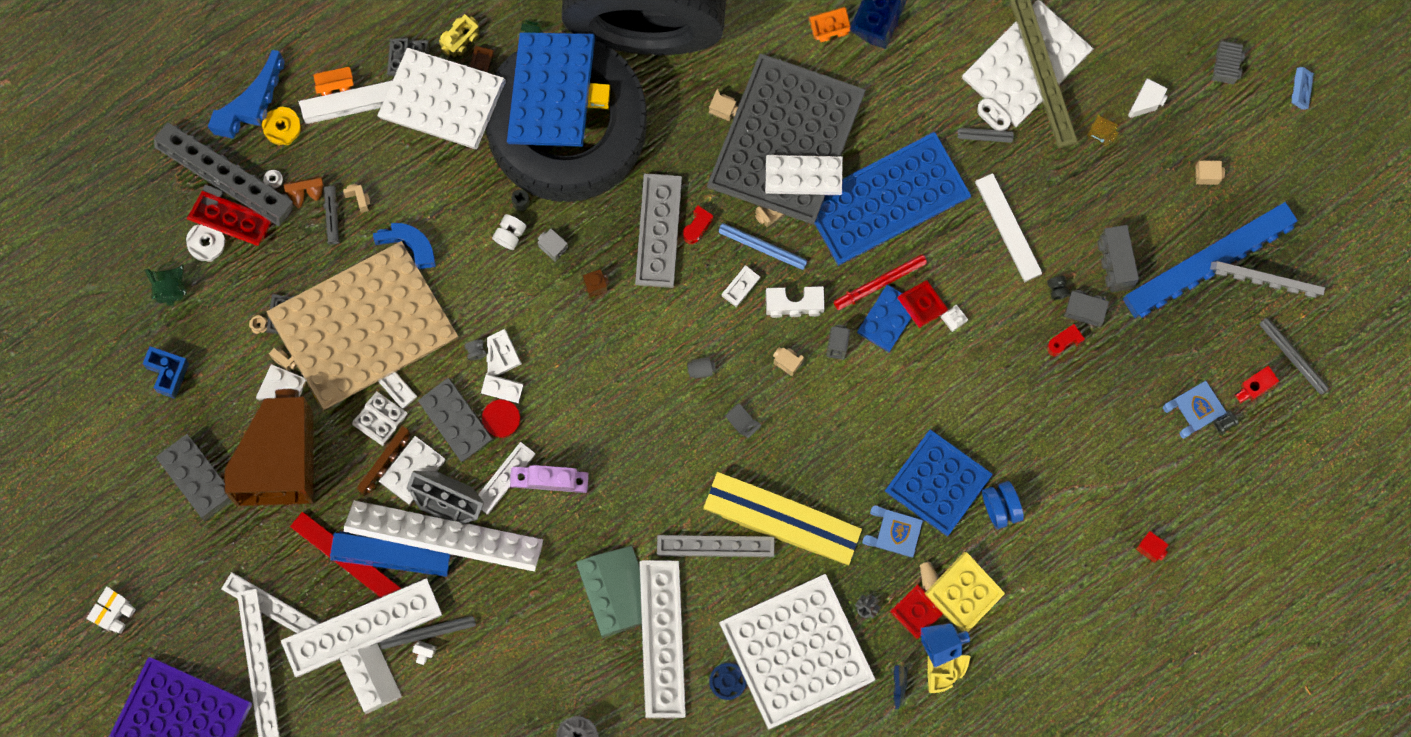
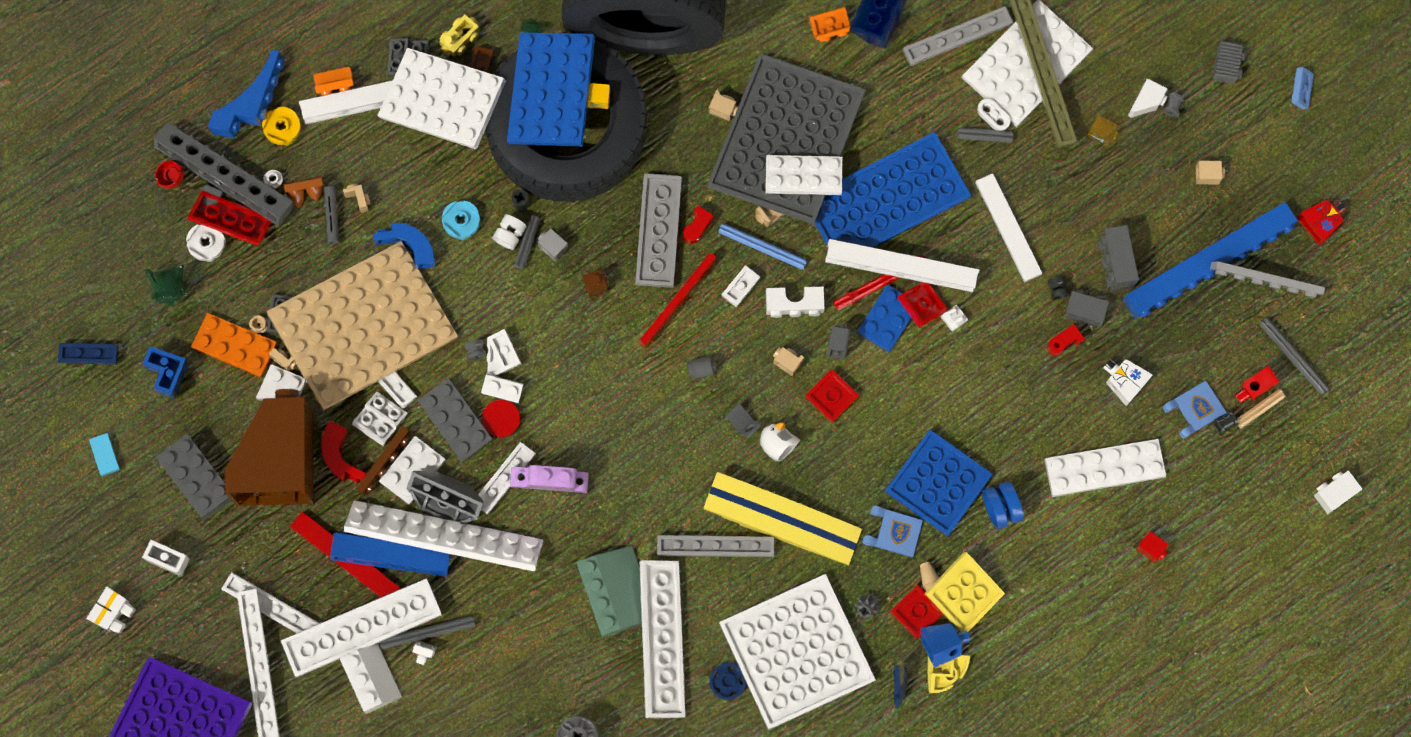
none -> dark blue plate [58,343,118,365]
none -> medium azure tile [89,433,120,476]
none -> white brick [142,540,190,577]
none -> red hair [154,160,184,189]
none -> orange plate [191,313,278,378]
none -> red arch [321,421,367,484]
none -> medium azure plate [442,201,480,240]
none -> dark grey axle [514,215,540,270]
none -> red tile [640,253,716,349]
none -> white piece [760,423,800,462]
none -> red plate [805,369,859,423]
none -> white tile [825,239,979,292]
none -> light grey plate [903,6,1013,66]
none -> white plate [1045,439,1166,497]
none -> white torso [1103,359,1152,406]
none -> dark grey bush [1163,93,1184,117]
none -> tan axle [1237,389,1285,428]
none -> red torso [1297,200,1346,246]
none -> white brick [1314,471,1362,514]

